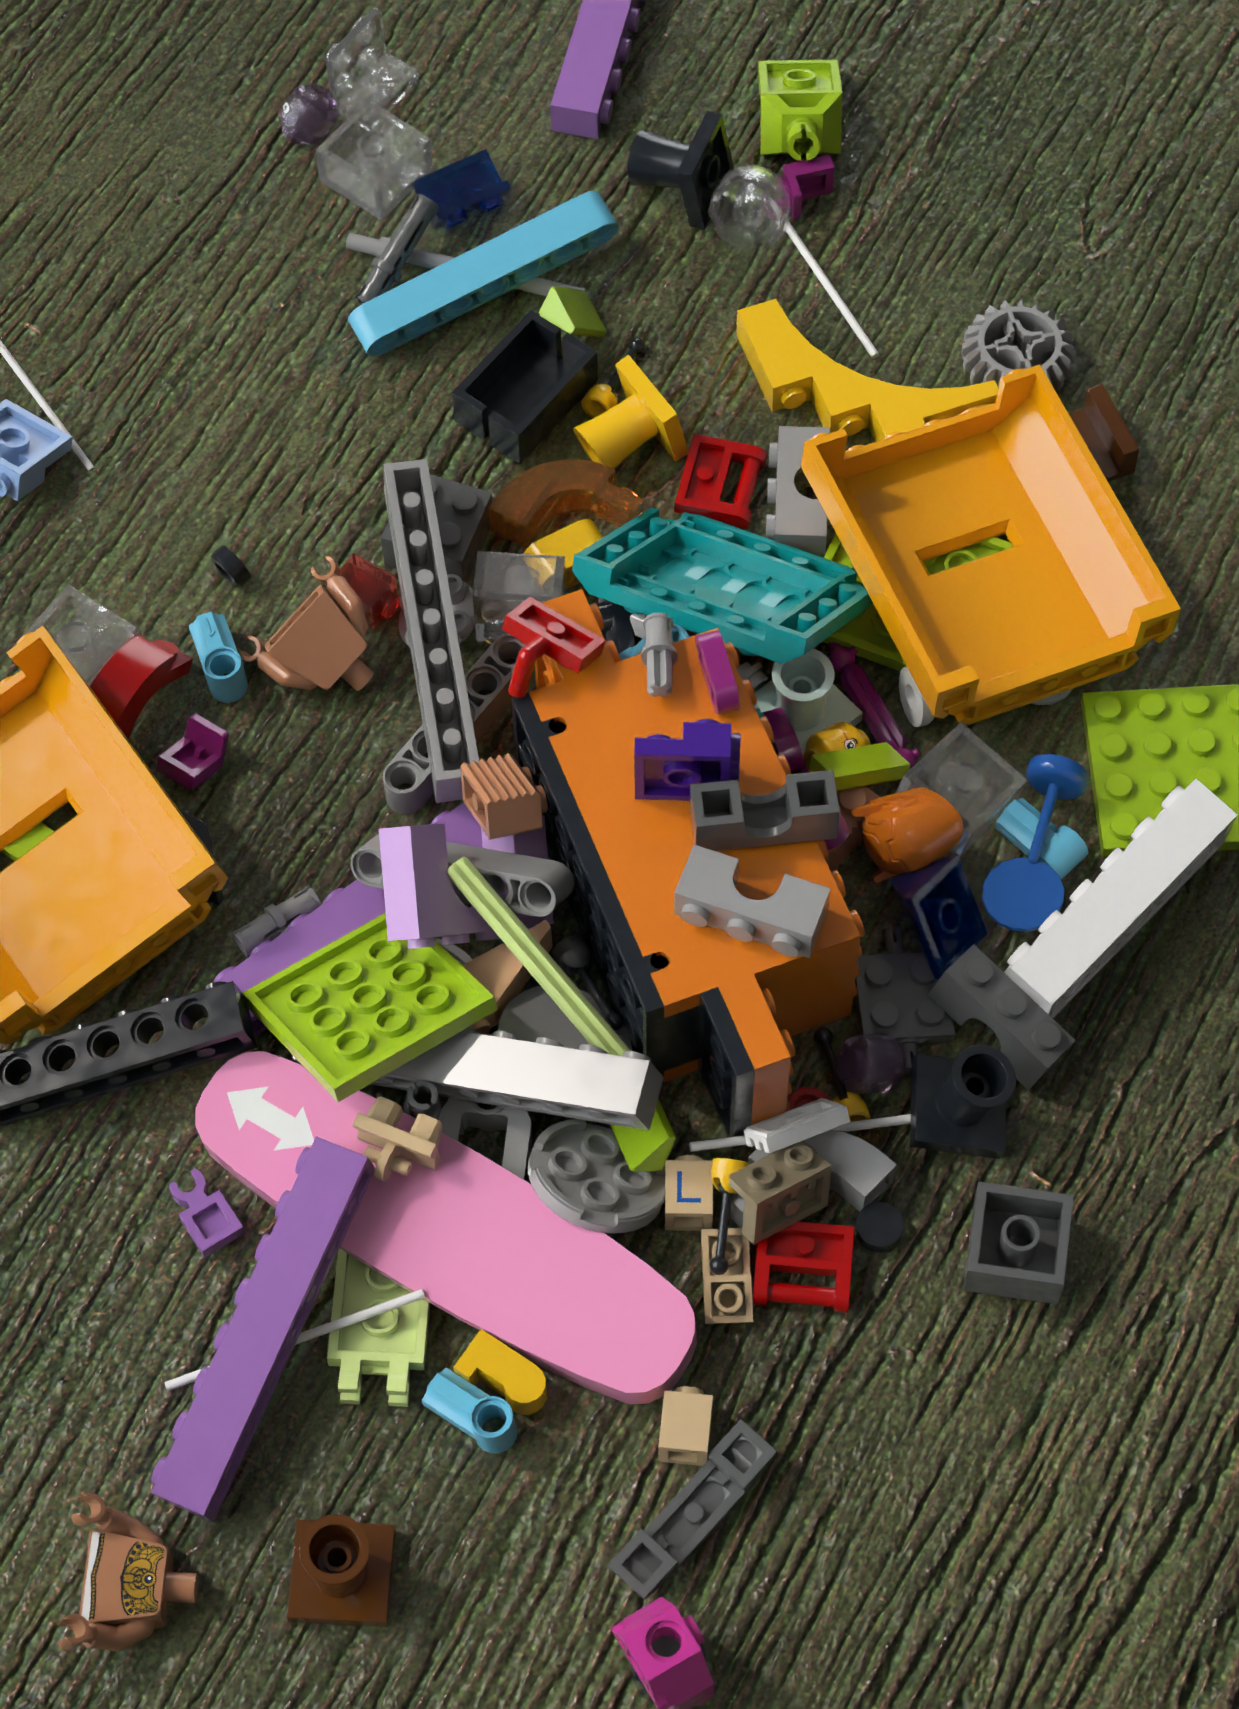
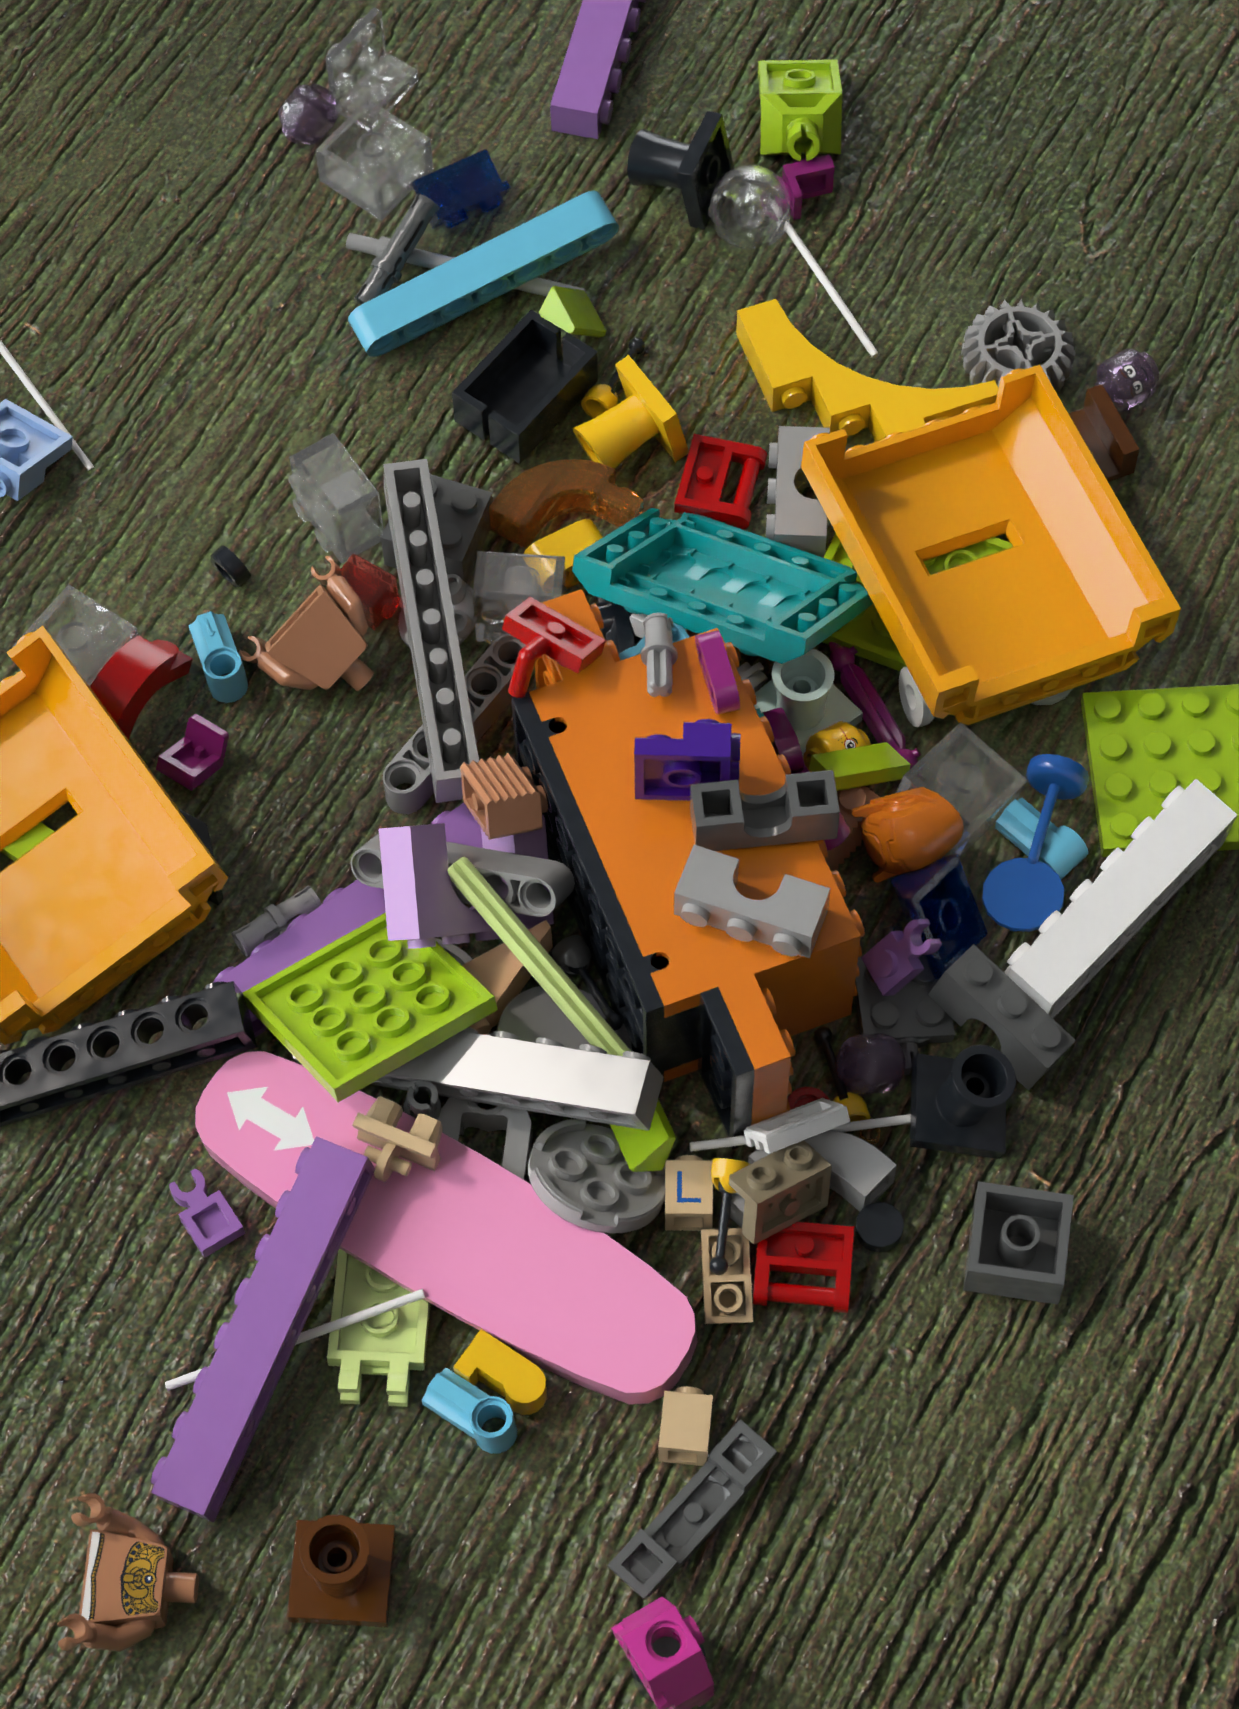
none -> clear brick [288,433,384,564]
none -> medium lavender plate [861,919,942,996]
none -> clear purple head [1094,348,1160,411]

